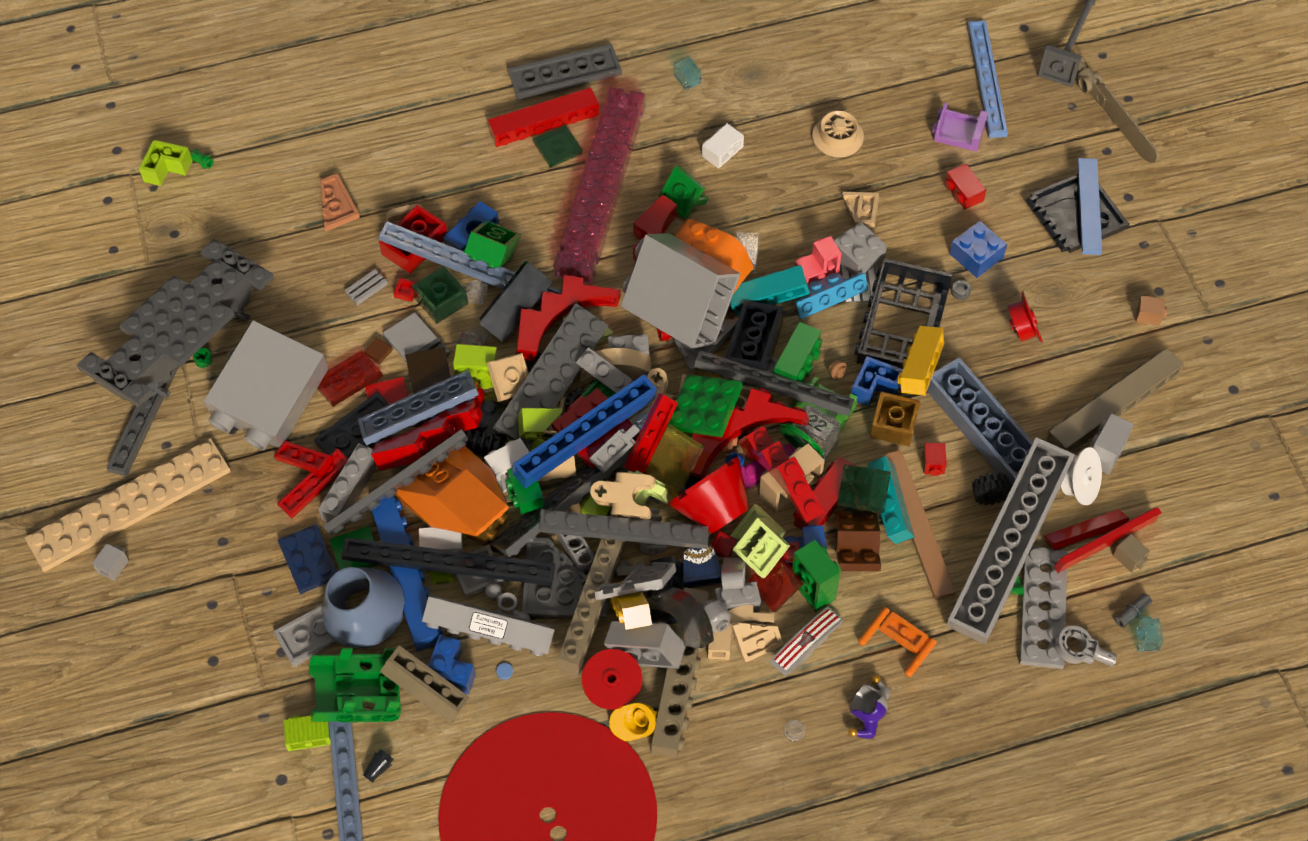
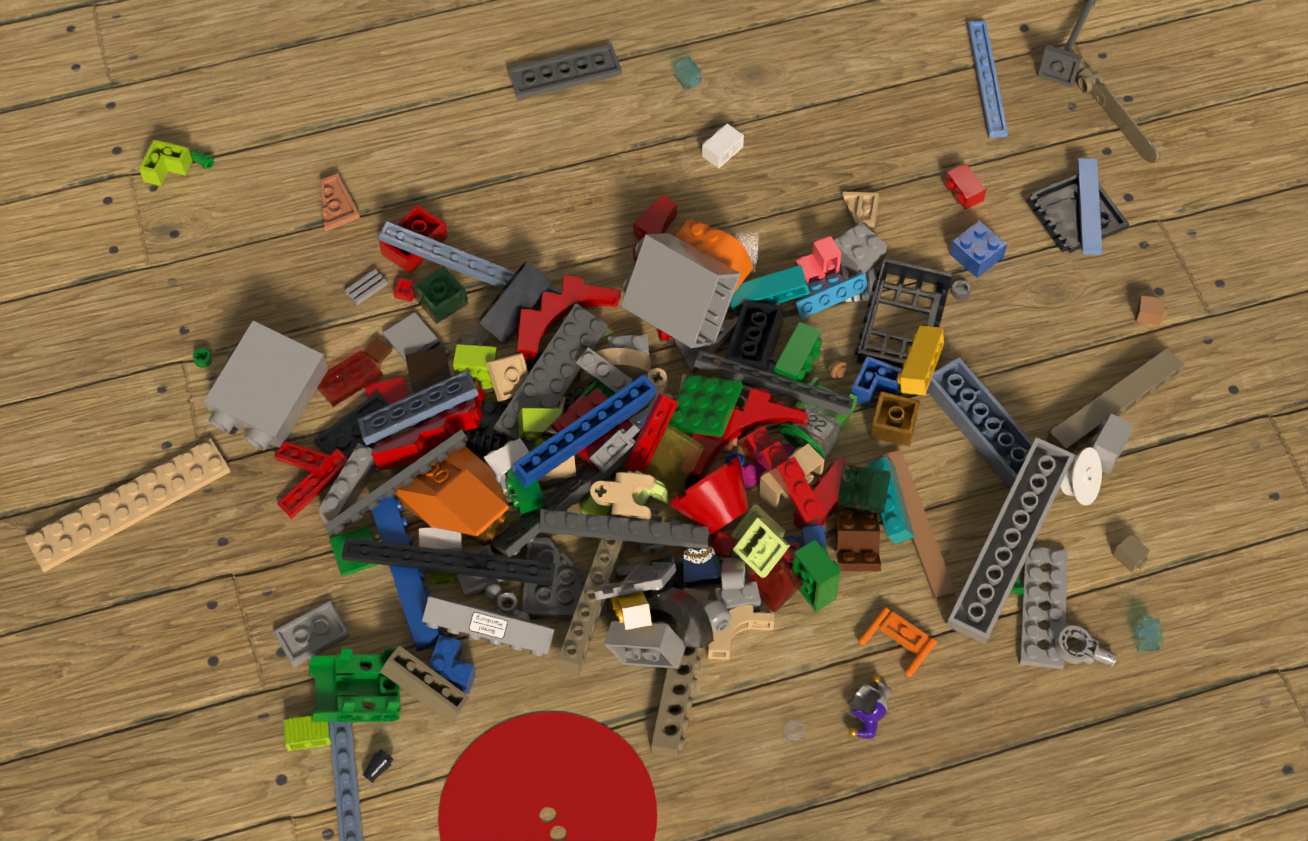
dark grey piece [77,239,274,407] -> none
light grey brick [92,543,129,581] -> none
dark grey plate [106,365,179,477] -> none
dark blue plate [278,524,337,594] -> none
sand blue cone [322,567,405,649] -> none
tan tile [386,204,423,225] -> none
blue arch [443,201,499,252] -> none
green brick [464,220,521,268] -> none
clear tile [464,280,488,304] -> none
red brick [488,87,599,147] -> none
medium blue piece [496,663,513,679] -> none
clear green tile [533,124,583,168] -> none
clear pink brick [554,87,645,284] -> none
light grey beam [556,534,594,575] -> none
red piece [581,649,643,710] -> none
yellow piece [609,703,658,741] -> none
green bracket [658,165,709,219] -> none
tan wing [730,622,784,662] -> none
slope [769,607,844,676] -> none
tan piece [812,111,864,157] -> none
red brick [923,443,947,476] -> none
medium lavender panel [932,103,988,151] -> none
black tyre [972,472,1011,505] -> none
red piece [1007,291,1043,343] -> none
red tile [1044,509,1129,550] -> none
red tile [1054,507,1162,573] -> none
dark grey axle [1114,594,1152,628] -> none

